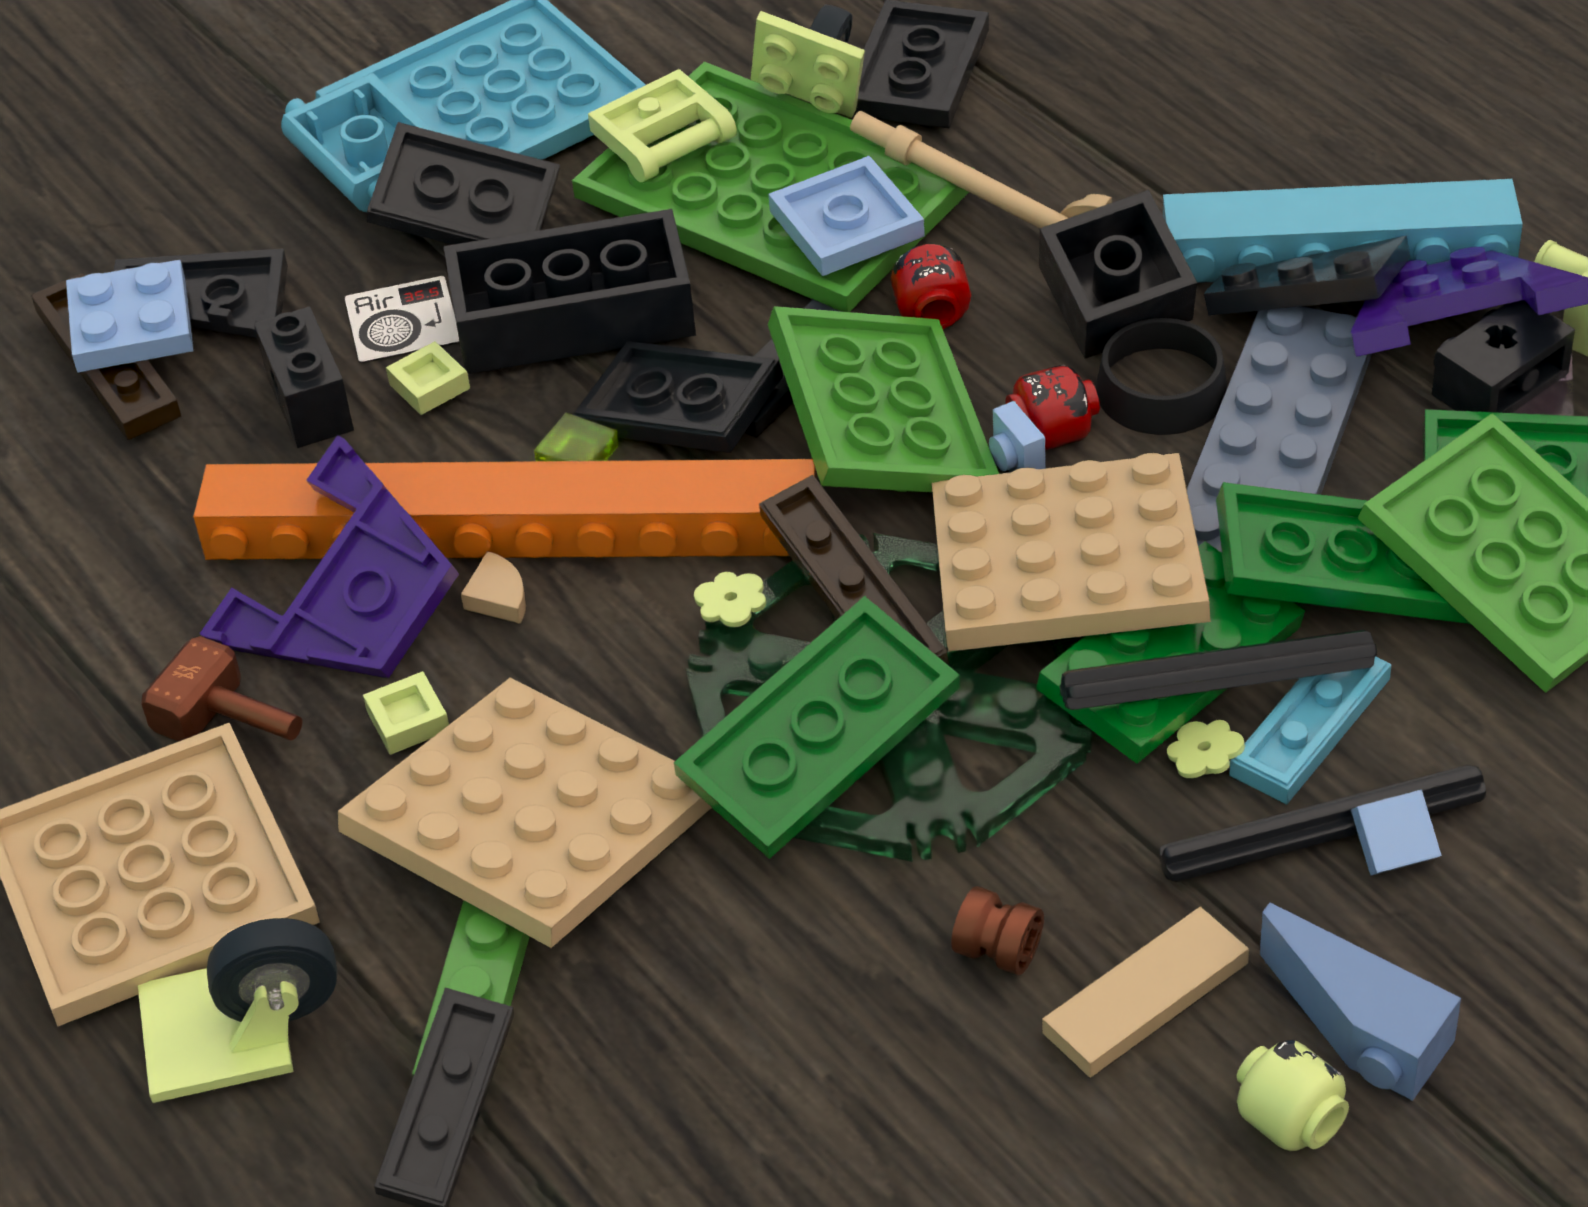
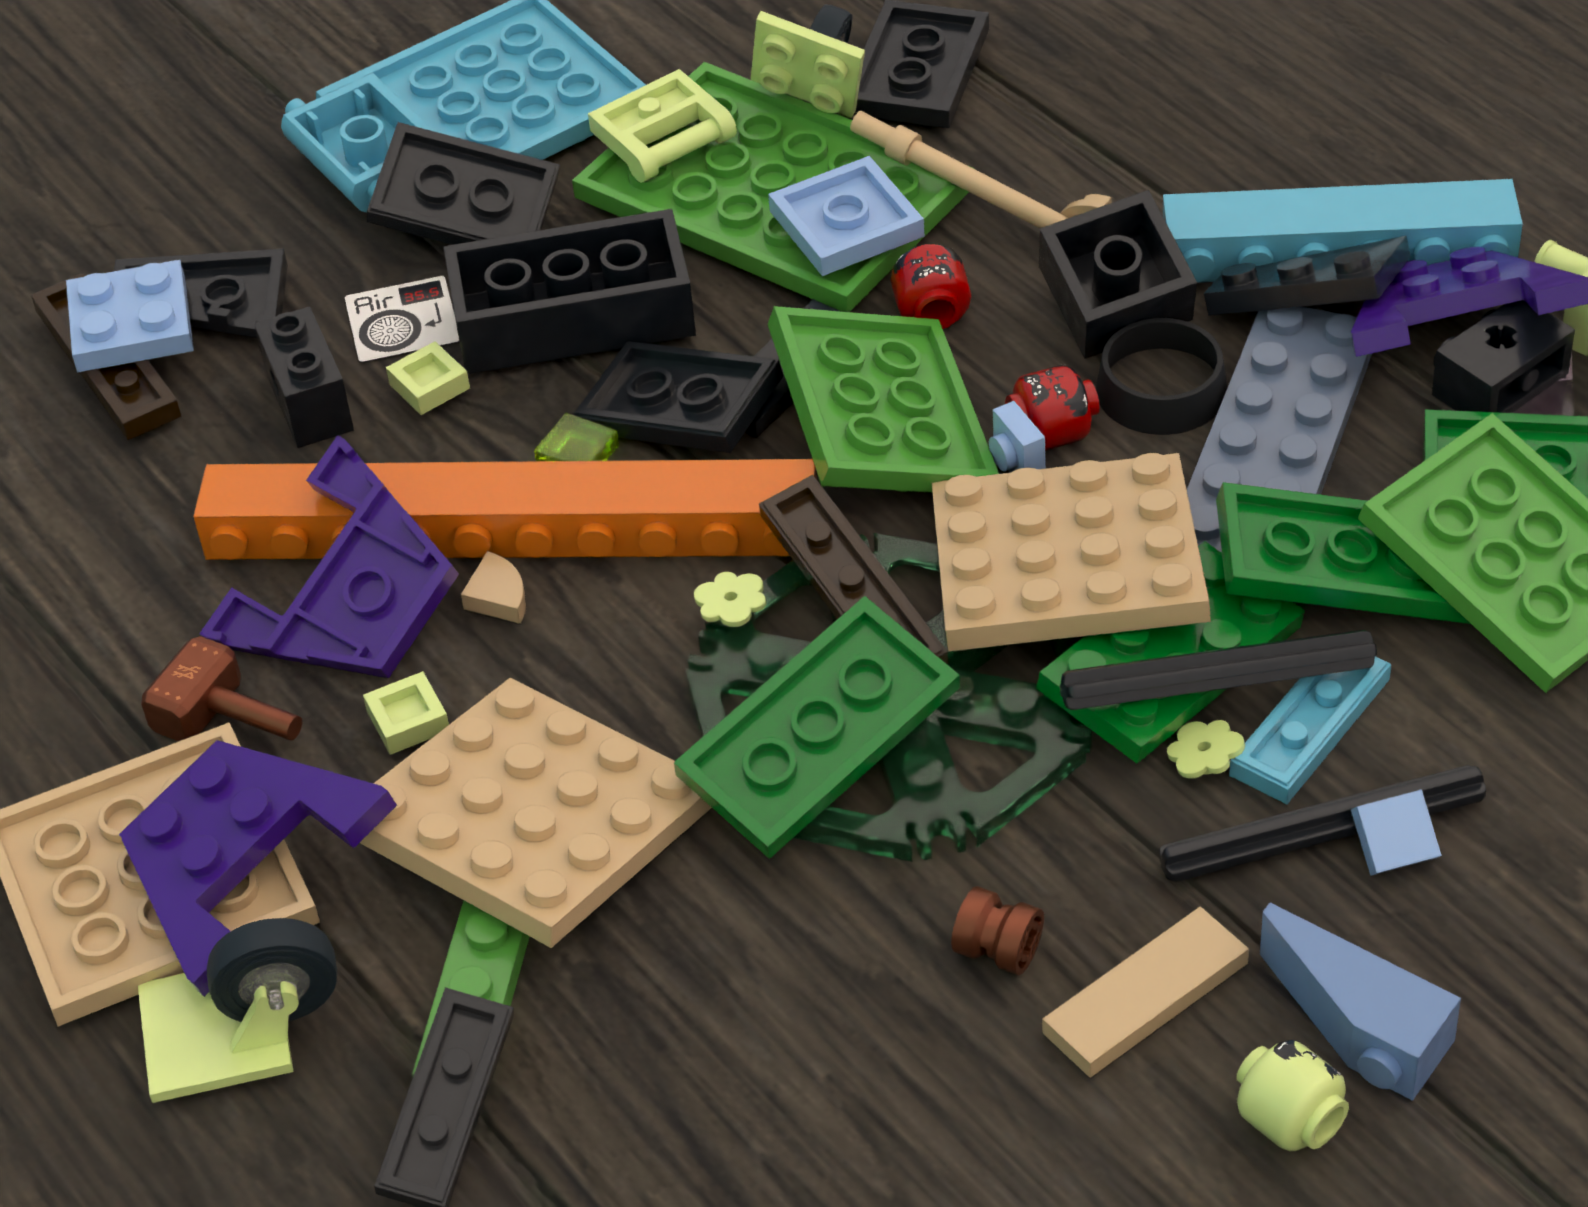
none -> dark purple wing [119,740,397,997]

